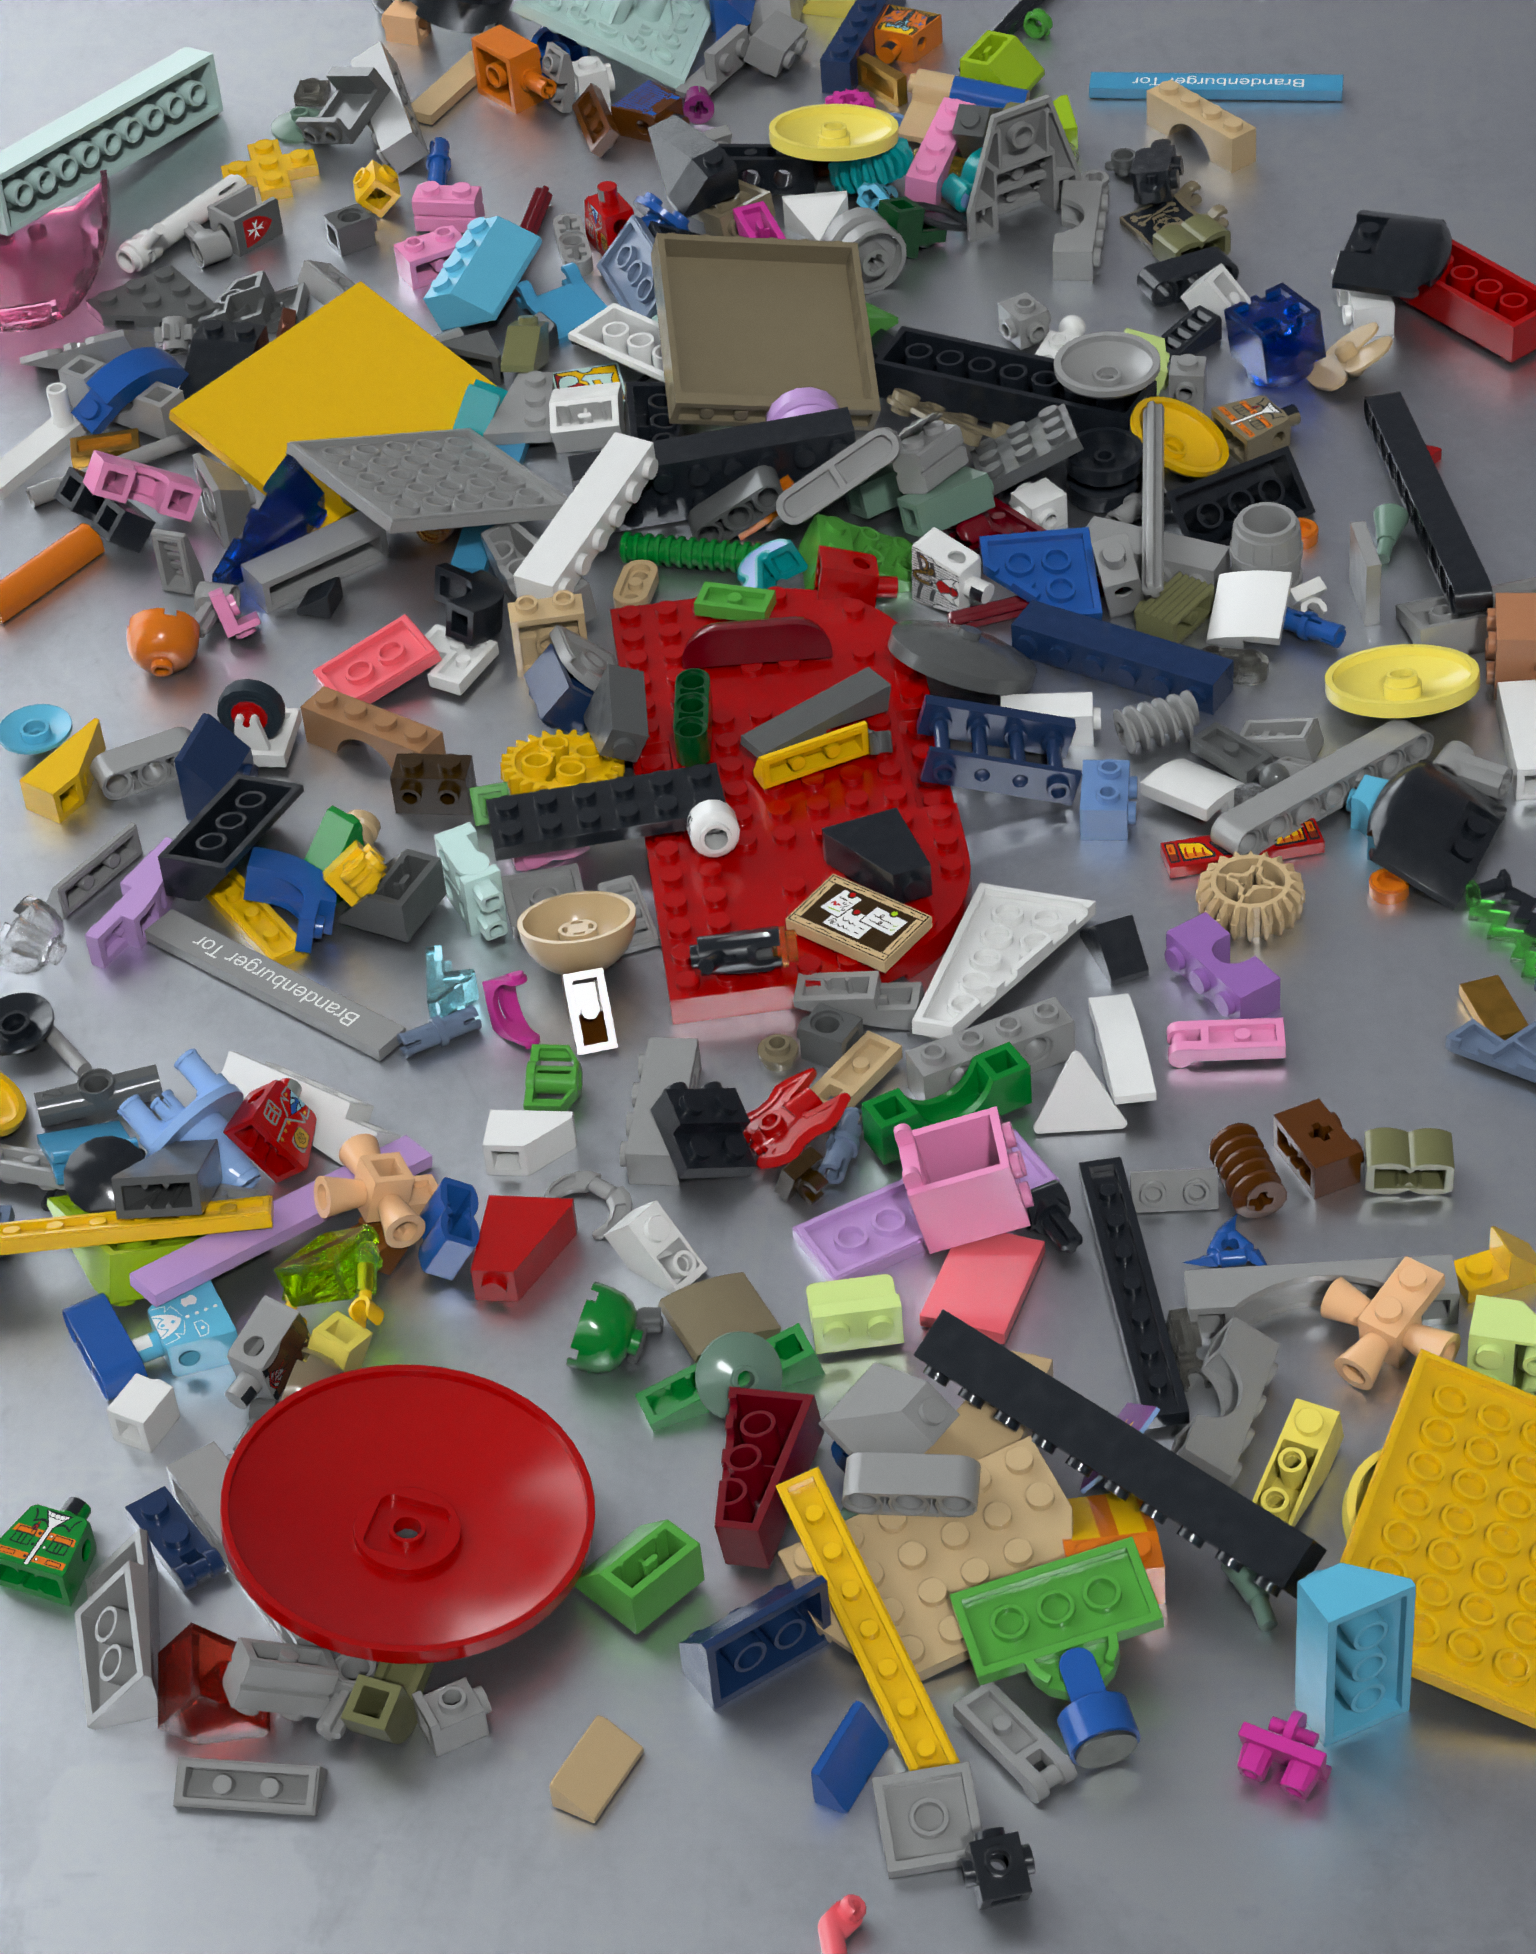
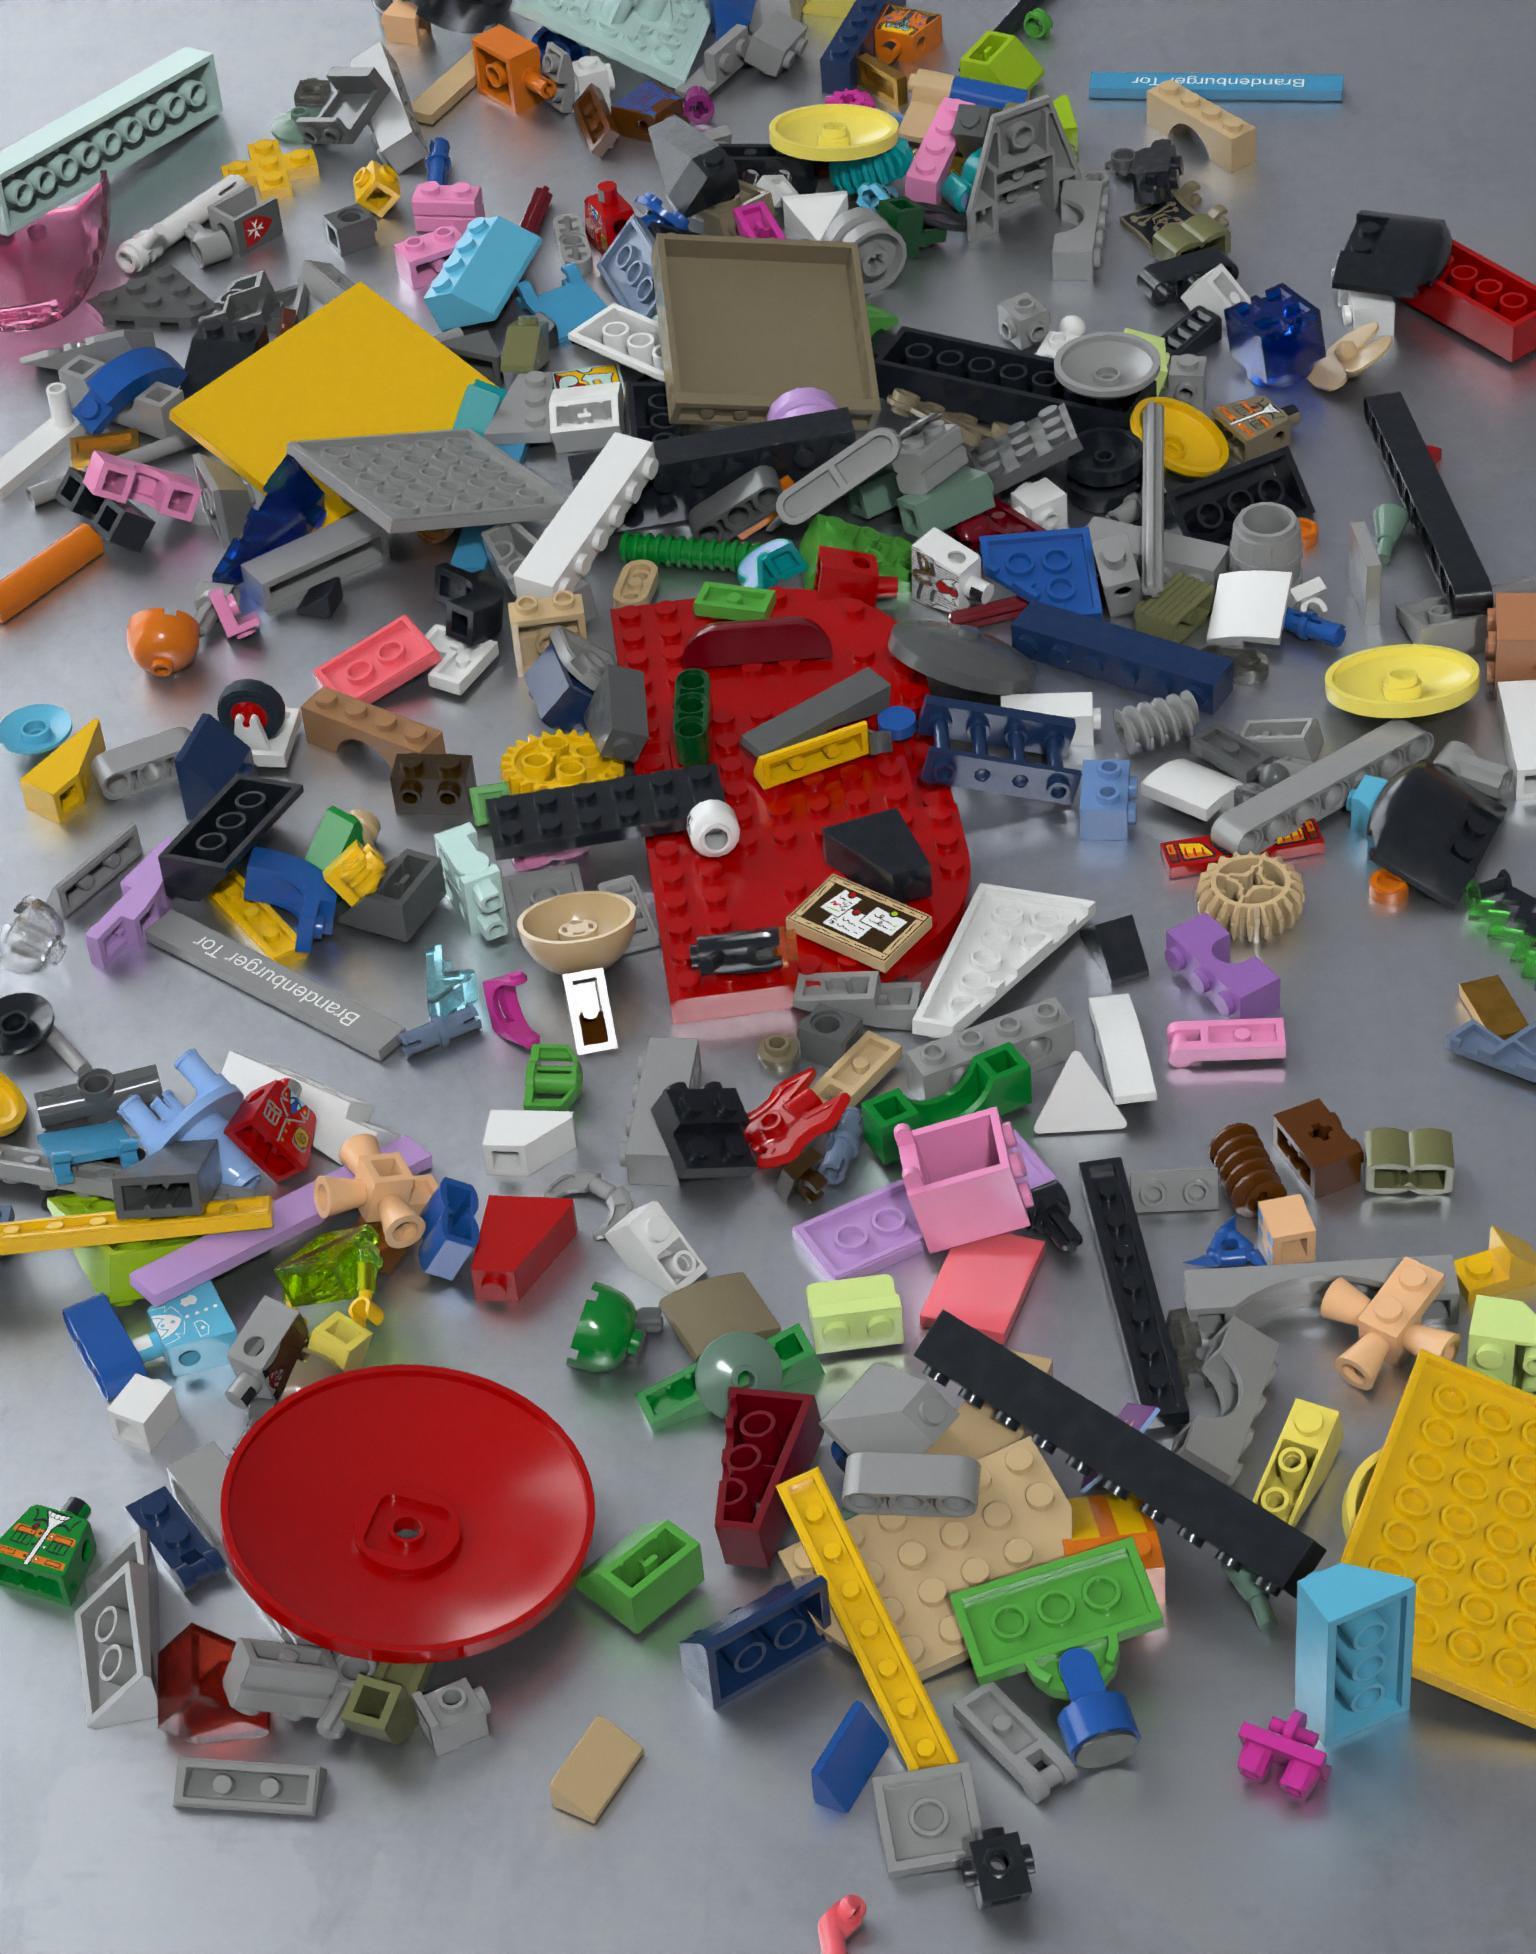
black dish [63,1136,145,1213] -> none
light grey slope [150,528,205,595] -> none
light grey gear [154,316,196,356] -> none
none -> white tile [756,175,799,215]
none -> blue tile [877,706,917,741]
none -> light nougat brick [1258,1194,1316,1265]

